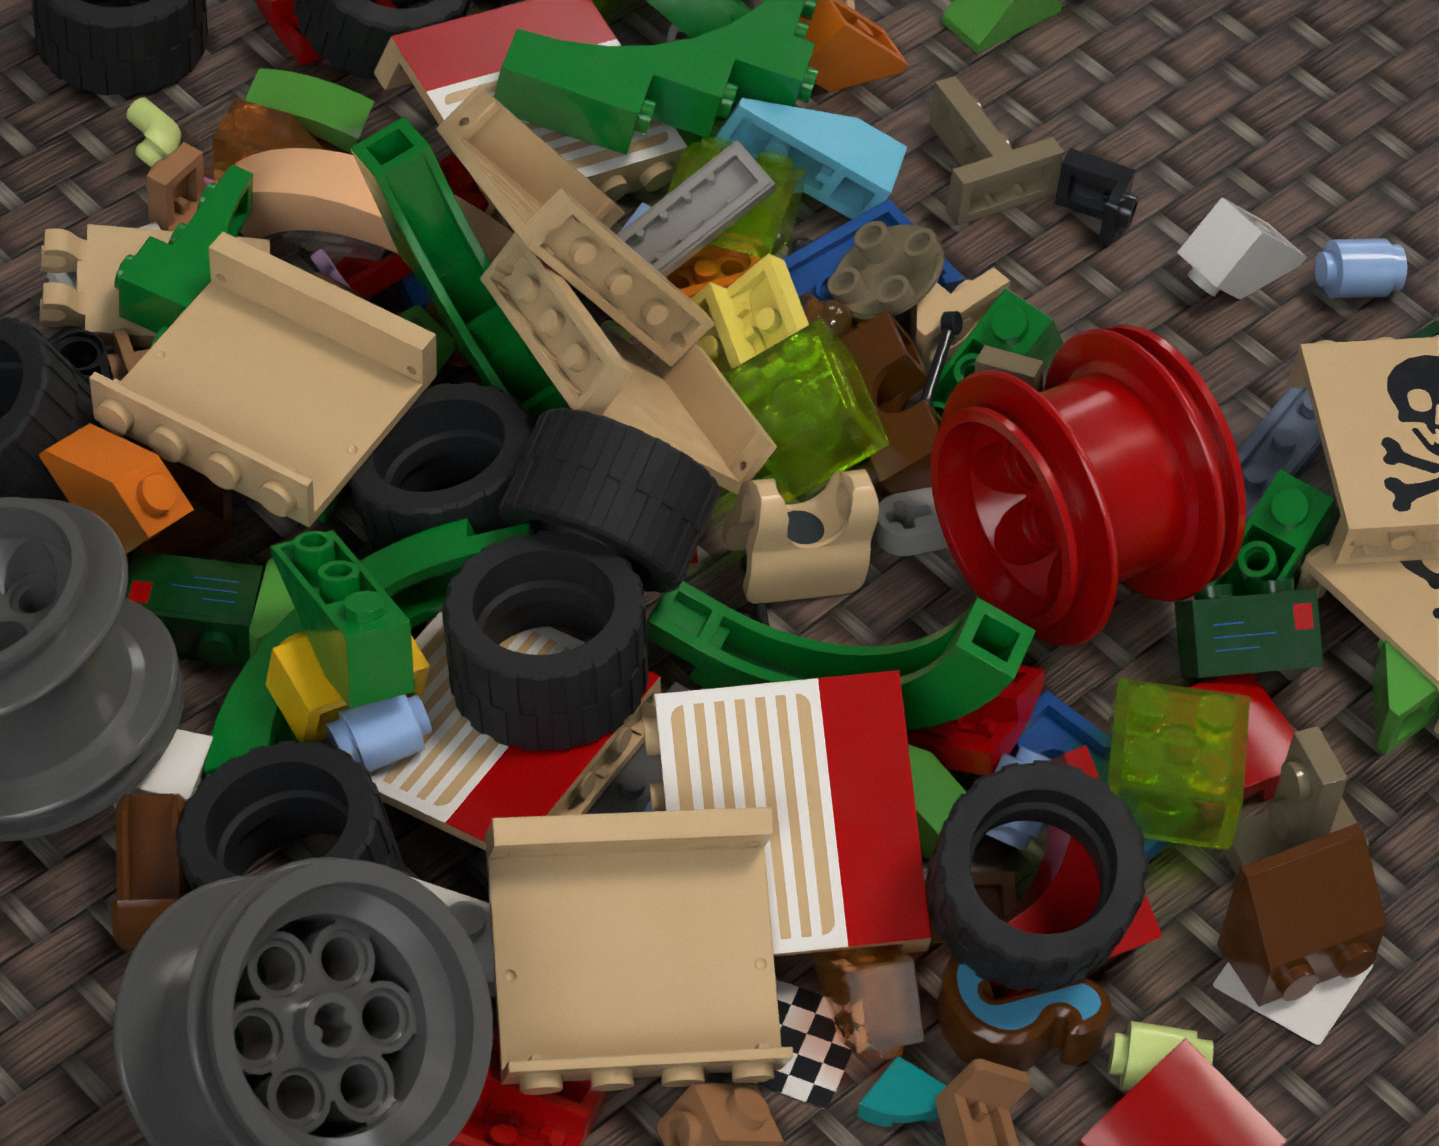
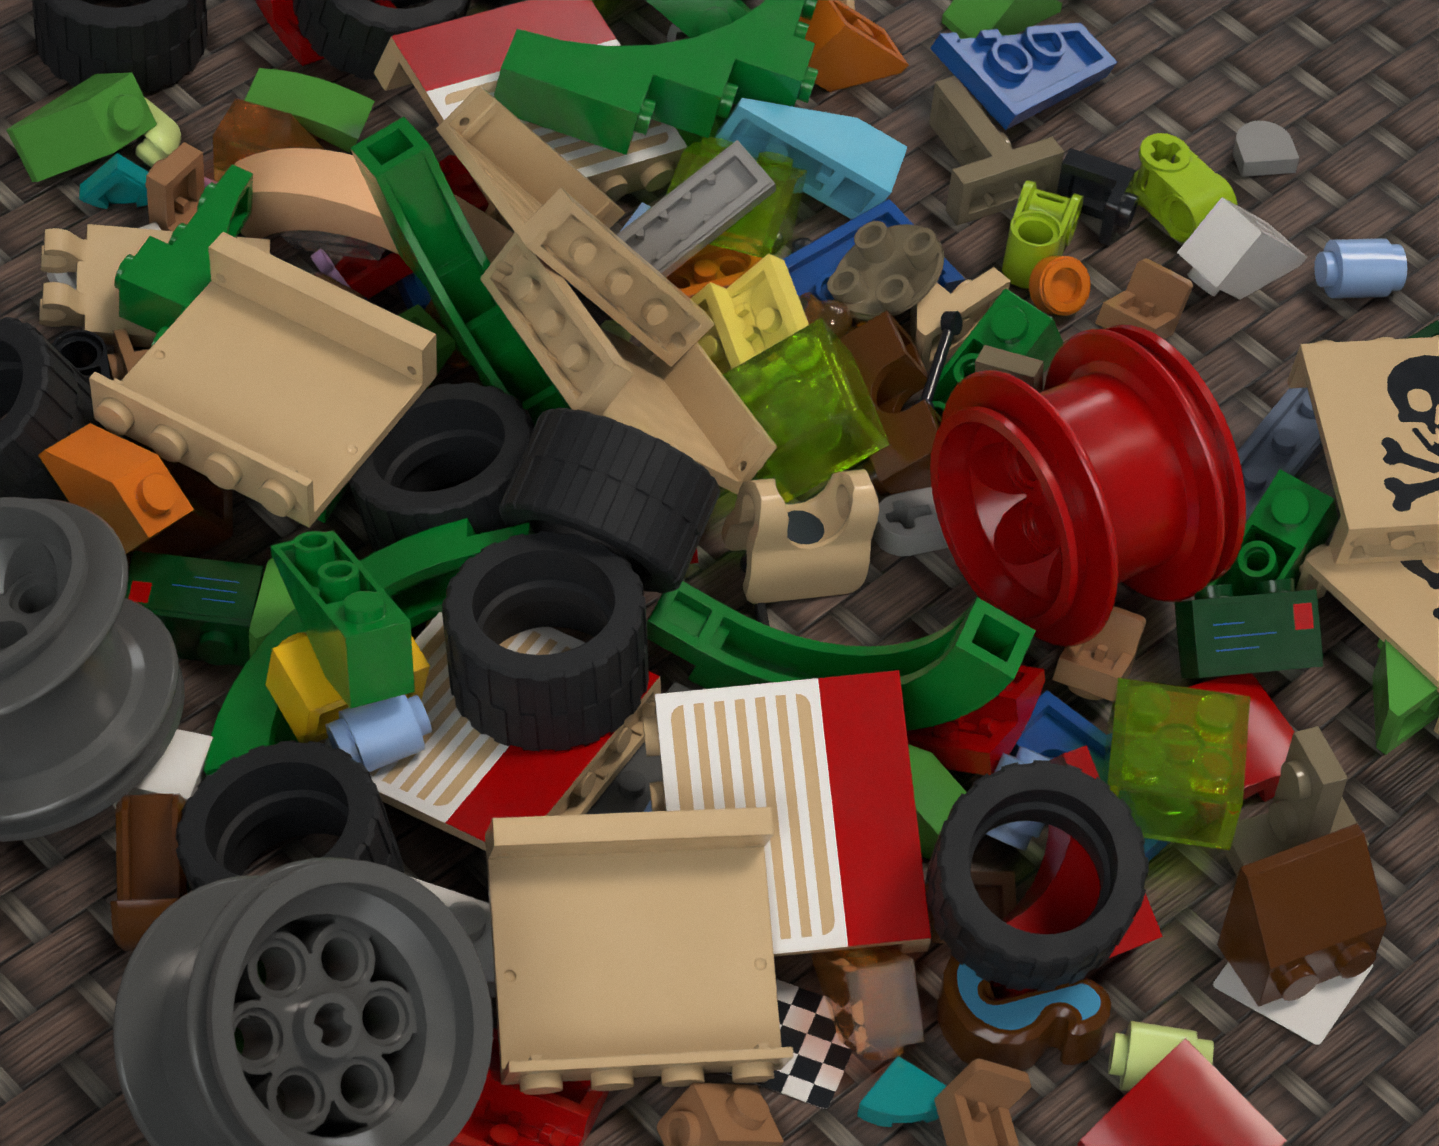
none -> bright green slope [6,73,157,182]
none -> teal tile [79,153,149,209]
none -> blue wing [930,22,1118,130]
none -> lime piece [1002,180,1083,289]
none -> orange tile [1029,256,1091,316]
none -> medium nougat bracket [1052,606,1146,702]
none -> medium nougat bracket [1095,258,1193,339]
none -> lime piece [1131,133,1237,243]
none -> light grey tile [1233,121,1299,177]

